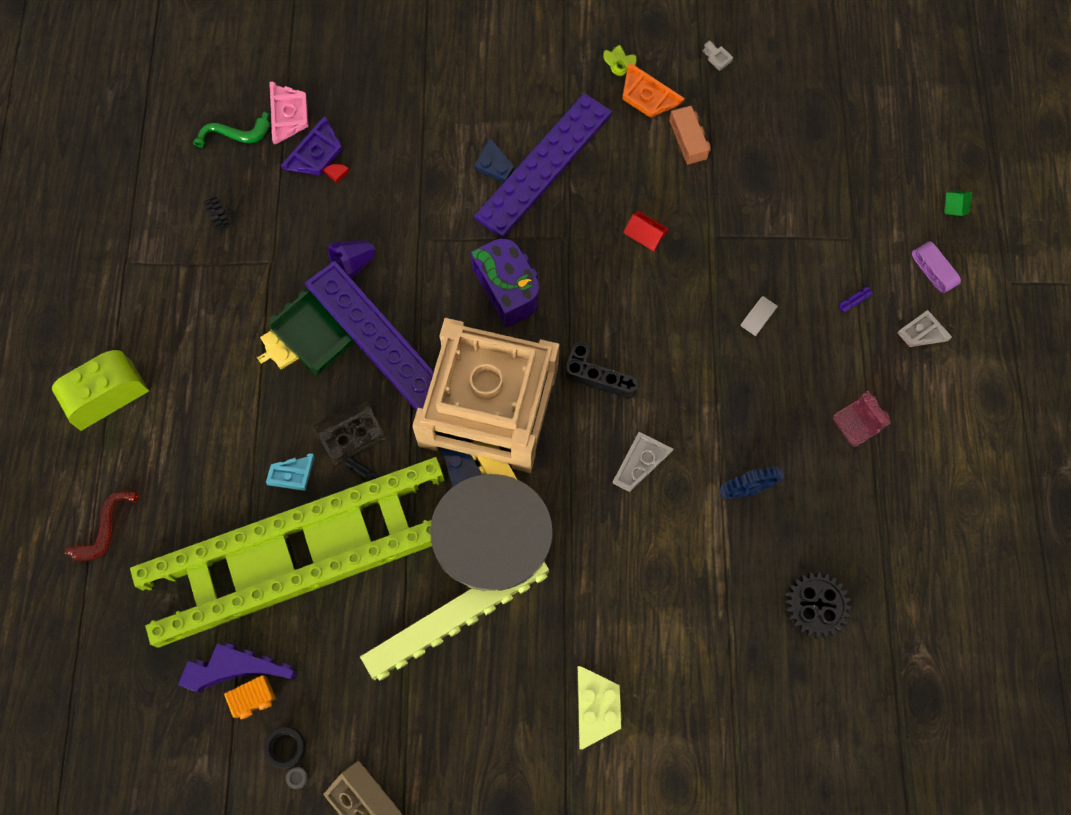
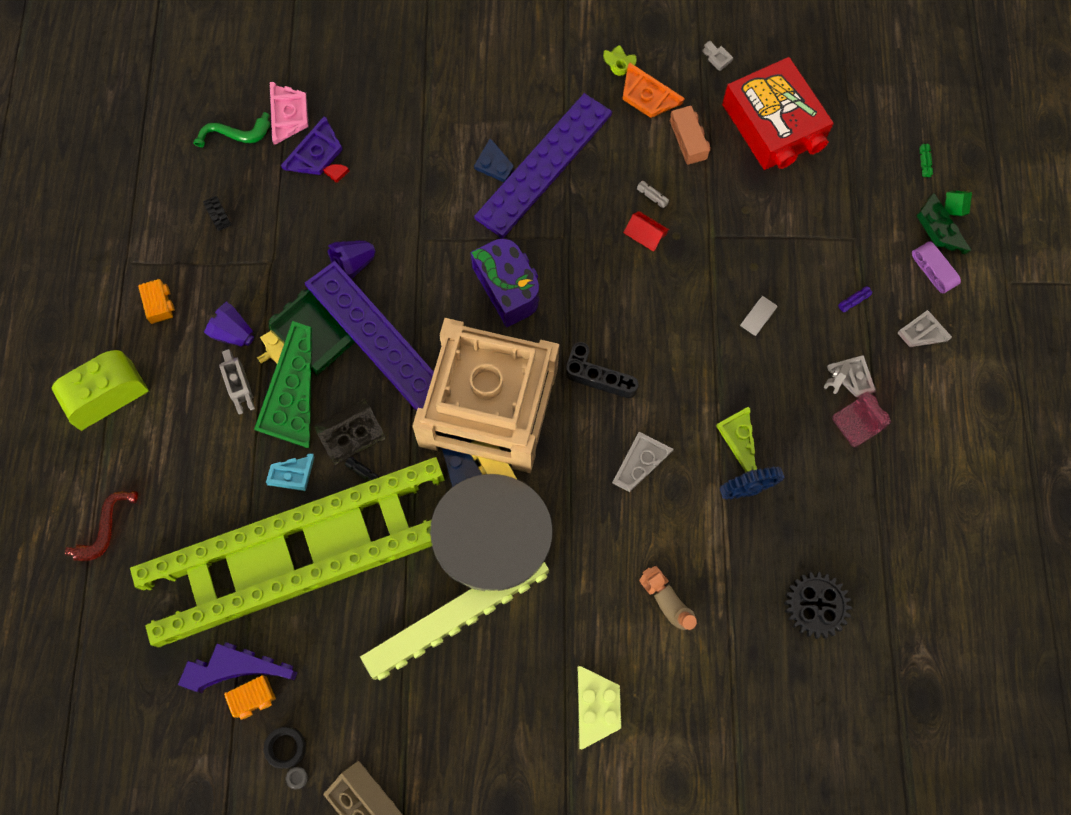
none -> light orange brick [138,279,174,324]
none -> dark purple cone [204,302,254,347]
none -> light grey hinge [219,349,255,414]
none -> green wing [254,321,312,448]
none -> light grey axle [637,181,669,208]
none -> piece [639,566,697,630]
none -> lime wing [716,407,757,472]
none -> red brick [722,57,833,170]
none -> light grey plate [824,361,852,394]
none -> light grey wing [827,355,875,397]
none -> dark green wing [916,194,971,255]
none -> green axle [919,144,933,178]

